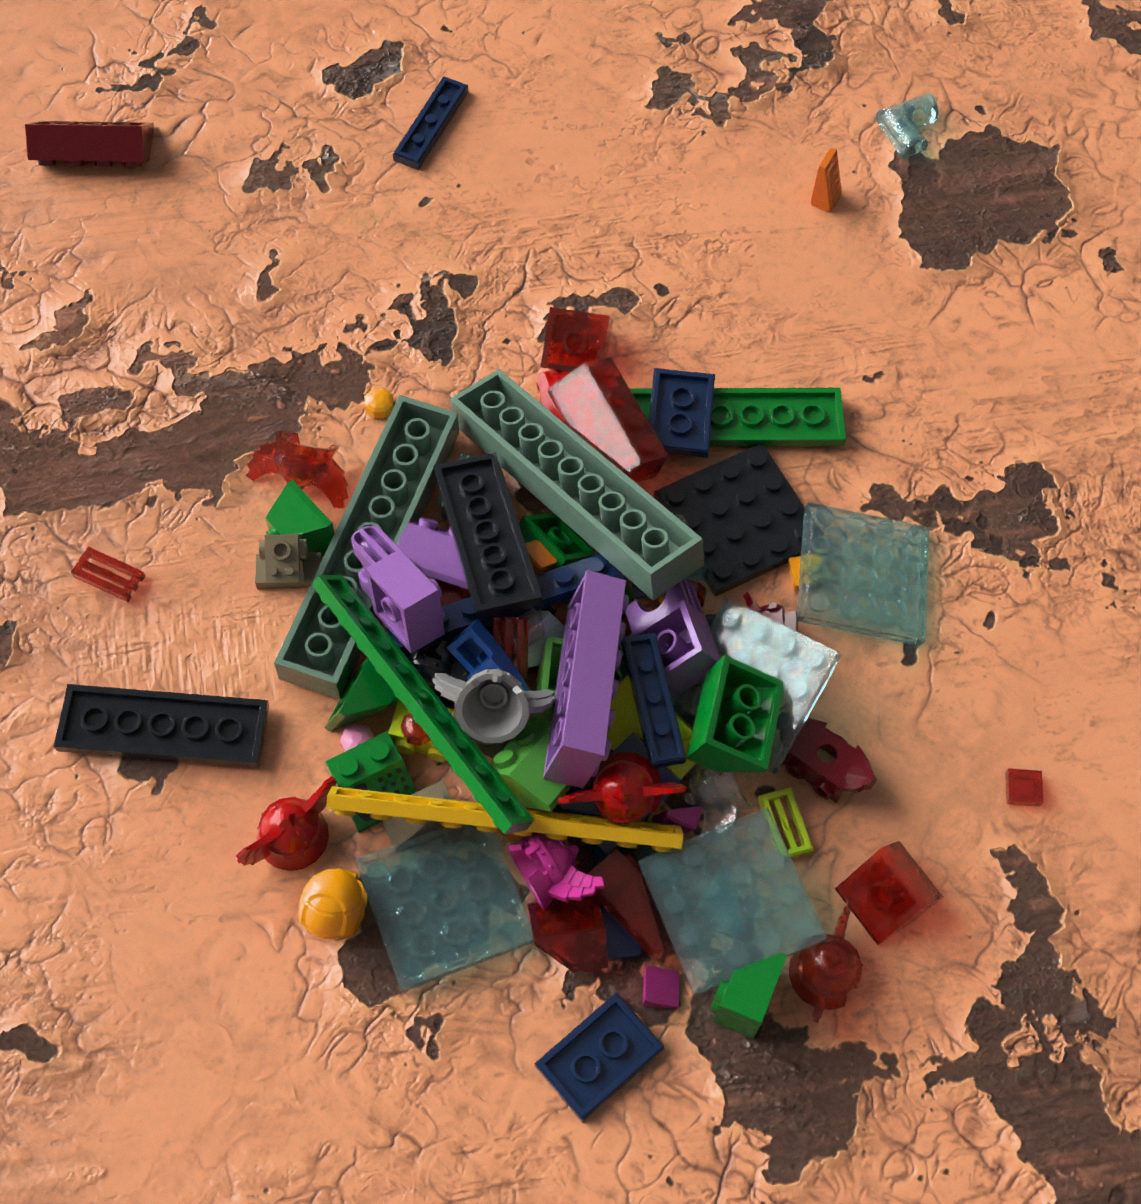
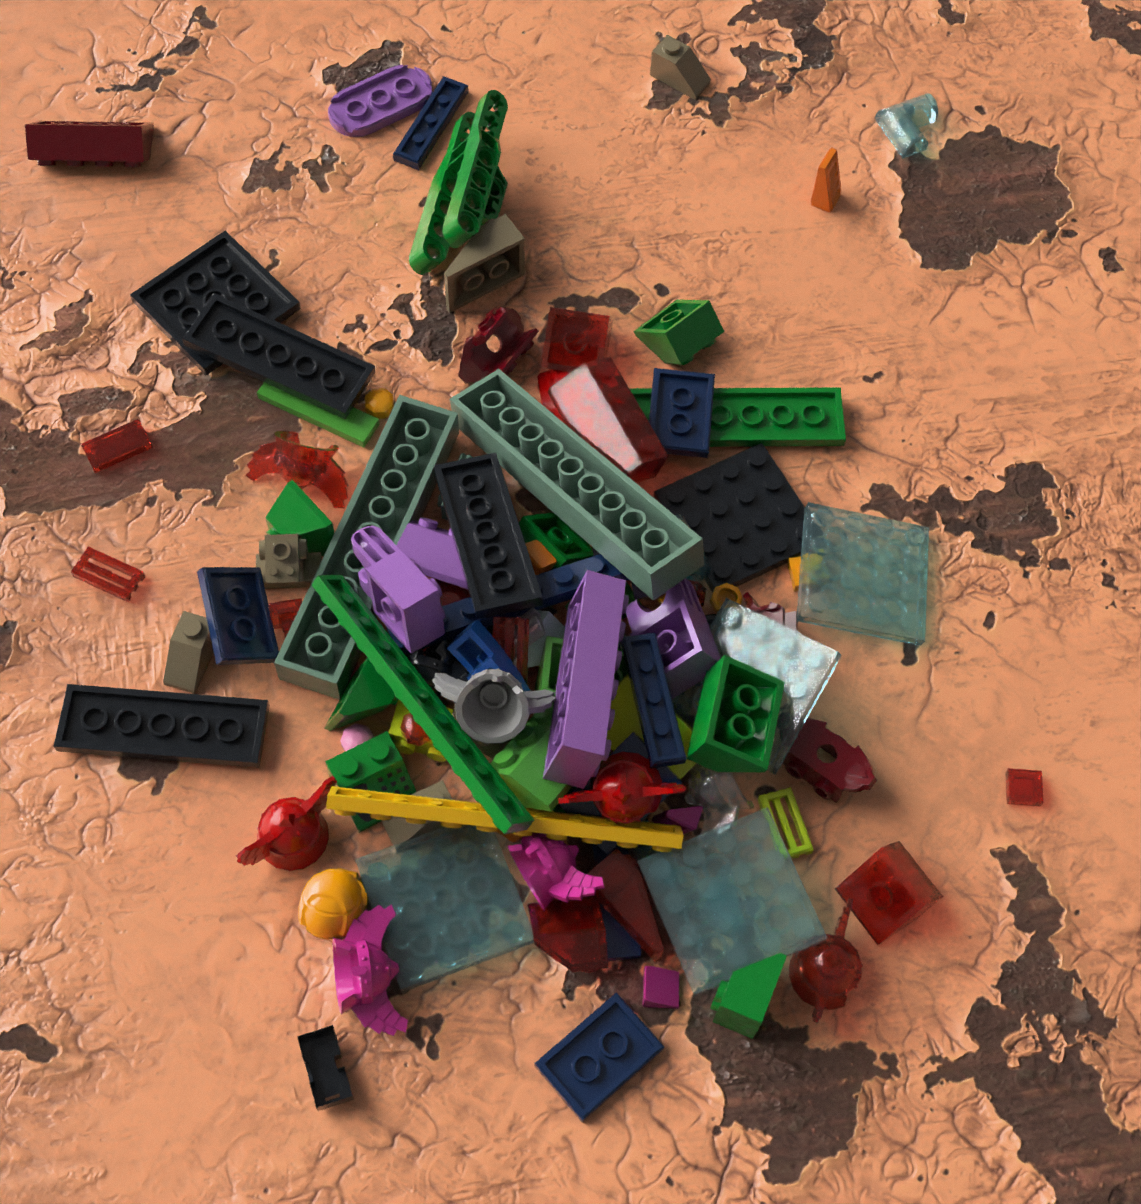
none -> clear red tile [81,419,153,473]
none -> black plate [130,231,301,376]
none -> dark tan slope [163,611,214,694]
none -> black plate [182,293,375,419]
none -> dark blue tile [197,567,279,665]
none -> bright green tile [257,382,380,448]
none -> clear red tile [268,598,302,638]
none -> black piece [297,1025,354,1111]
none -> medium lavender tile [328,65,432,137]
none -> dark pink helmet [333,904,408,1036]
none -> green beam [409,90,508,275]
none -> dark tan slope [444,214,525,313]
none -> dark red piece [458,306,539,384]
none -> green slope [634,299,725,366]
none -> dark tan slope [650,35,711,100]
none -> light orange tile [709,583,743,616]

